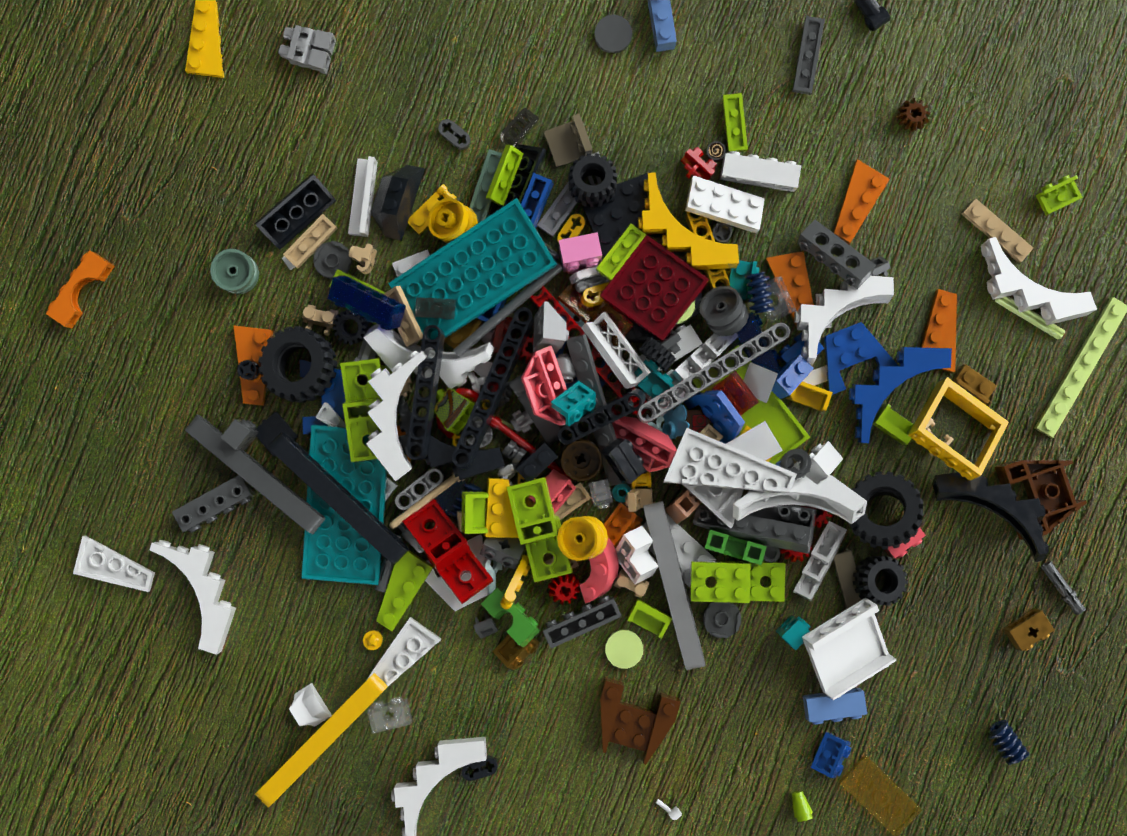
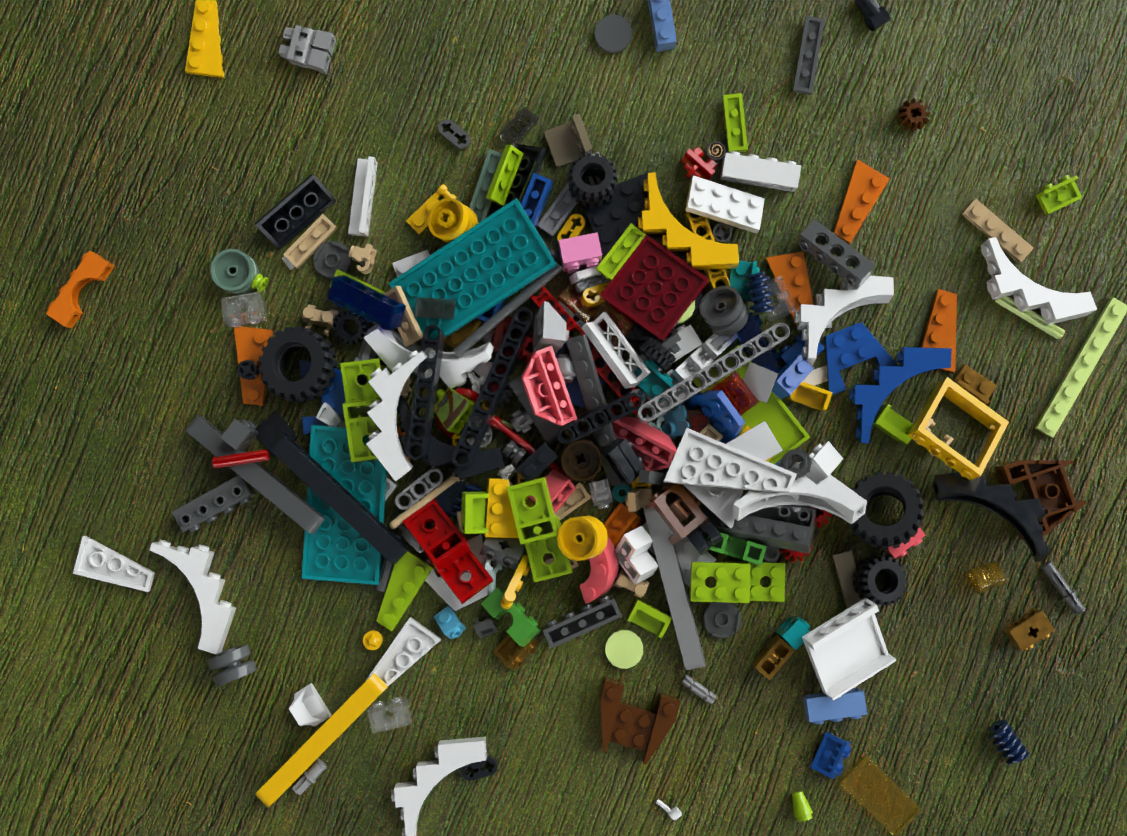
black wedge [371,165,425,241] -> none
red gear [548,574,581,605] -> none
teal bracket [551,381,596,426] -> none
white slope [793,521,847,601] -> none
dark grey tile [871,256,891,277] -> none
none -> dark grey wheel [206,644,257,686]
none -> red axle [212,449,270,468]
none -> clear brick [221,292,267,327]
none -> lime bush [251,273,269,293]
none -> light grey axle [292,759,327,795]
none -> medium azure bracket [433,605,466,639]
none -> dark grey piece [638,470,675,485]
none -> reddish brown panel [645,483,707,544]
none -> light grey axle [681,675,716,704]
none -> black wheel [687,519,724,555]
none -> pearl gold brick [752,635,795,680]
none -> clear yellow wheel [968,561,1005,594]

